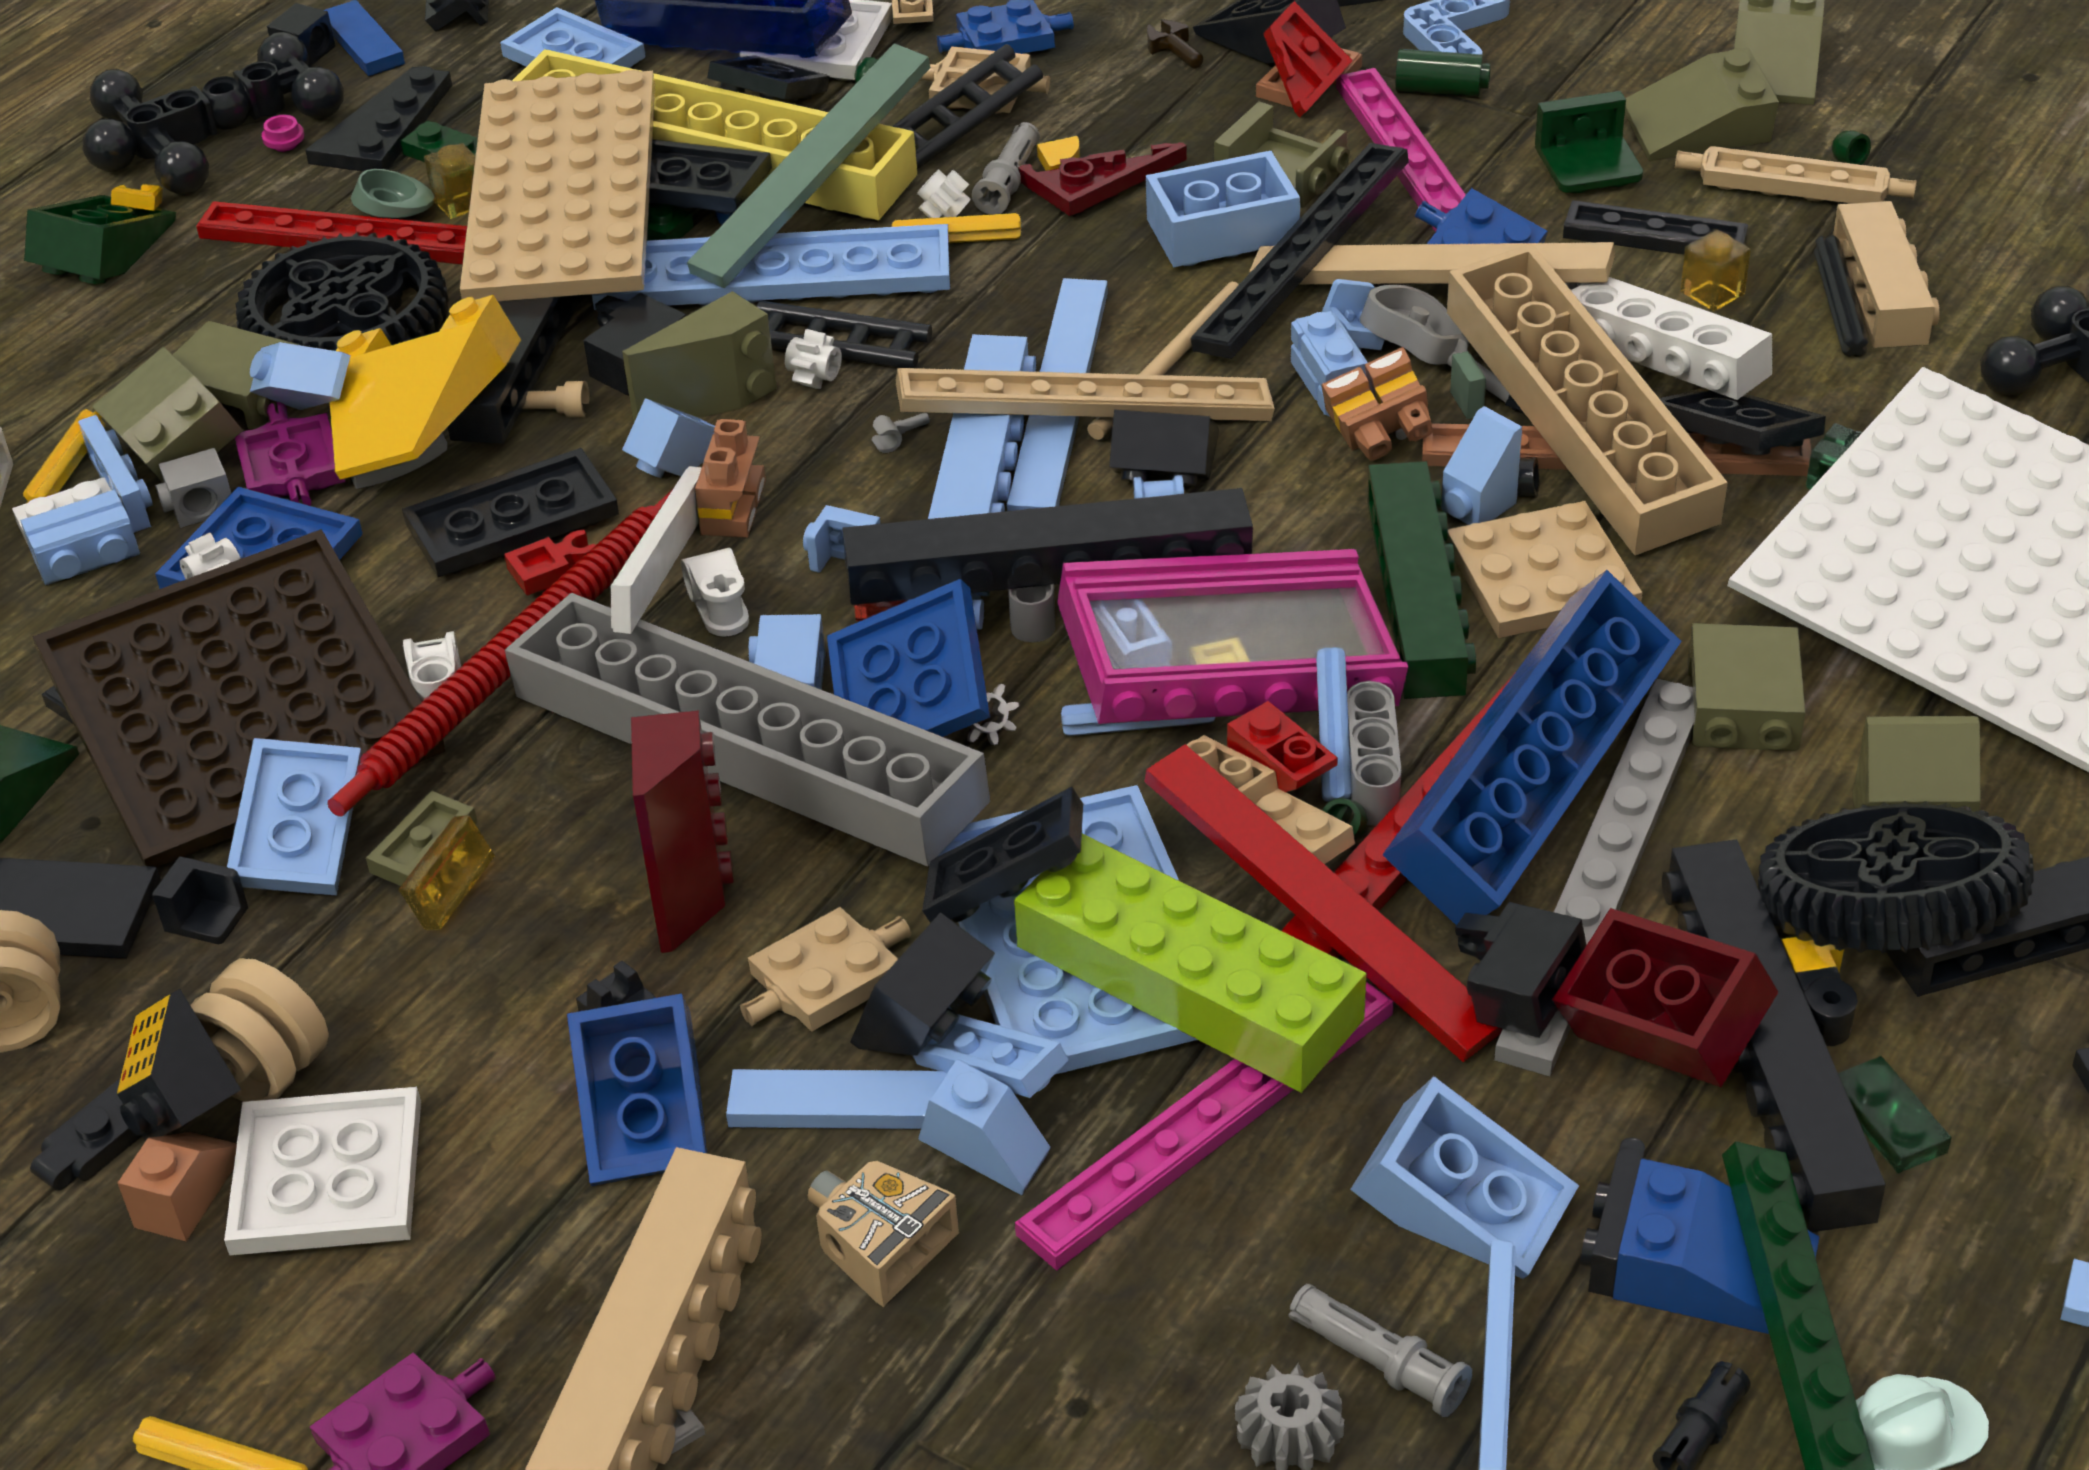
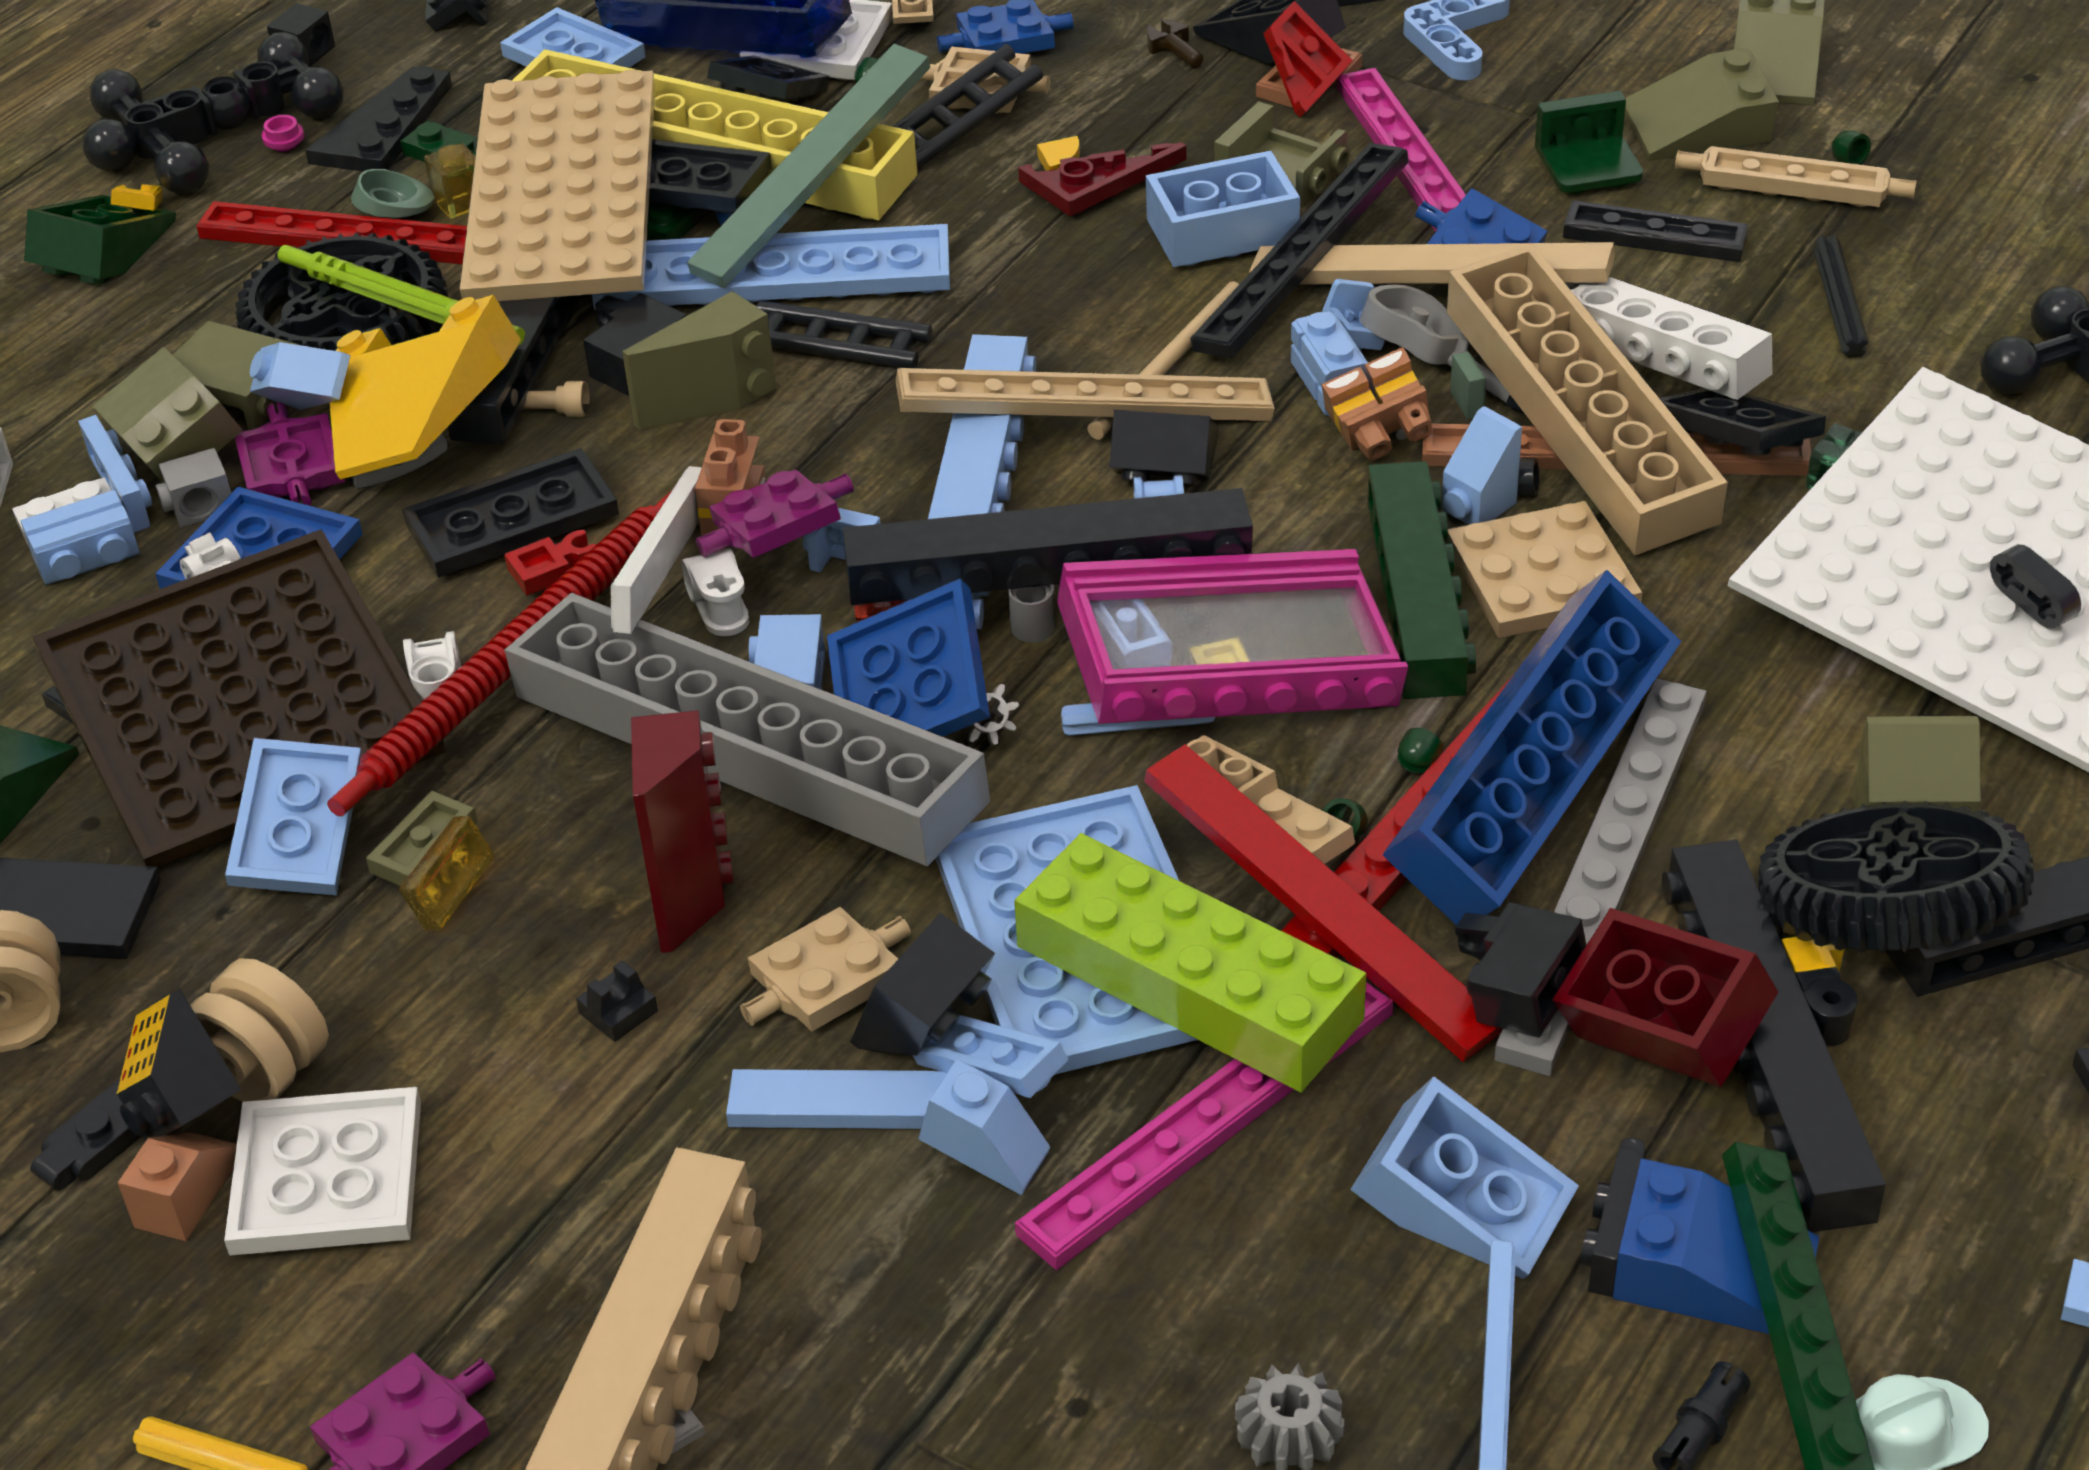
yellow axle [23,409,105,503] -> none
black panel [152,856,248,944] -> none
blue tile [324,0,405,76] -> none
blue slope [567,993,707,1186] -> none
light blue slope [622,398,715,478] -> none
white gear [785,329,842,389] -> none
tan torso [808,1161,959,1307] -> none
light grey hand [872,413,930,453] -> none
yellow axle [892,213,1021,243] -> none
white gear [917,169,971,218] -> none
black plate [922,787,1084,923] -> none
light grey pin [972,122,1040,215] -> none
light blue tile [1007,278,1108,511] -> none
red slope [1227,701,1338,792] -> none
light grey pin [1289,1284,1472,1417] -> none
light blue axle [1316,647,1351,802] -> none
light grey beam [1347,681,1401,826] -> none
dark green brick [1395,49,1491,97] -> none
clear yellow brick [1680,230,1751,312] -> none
olive panel [1687,623,1805,751] -> none
tan brick [1833,201,1939,348] -> none
clear green plate [1838,1056,1952,1173] -> none
none -> lime axle [278,245,525,346]
none -> magenta plate [696,469,854,558]
none -> dark green hinge [1397,728,1444,775]
none -> black beam [1990,544,2082,629]

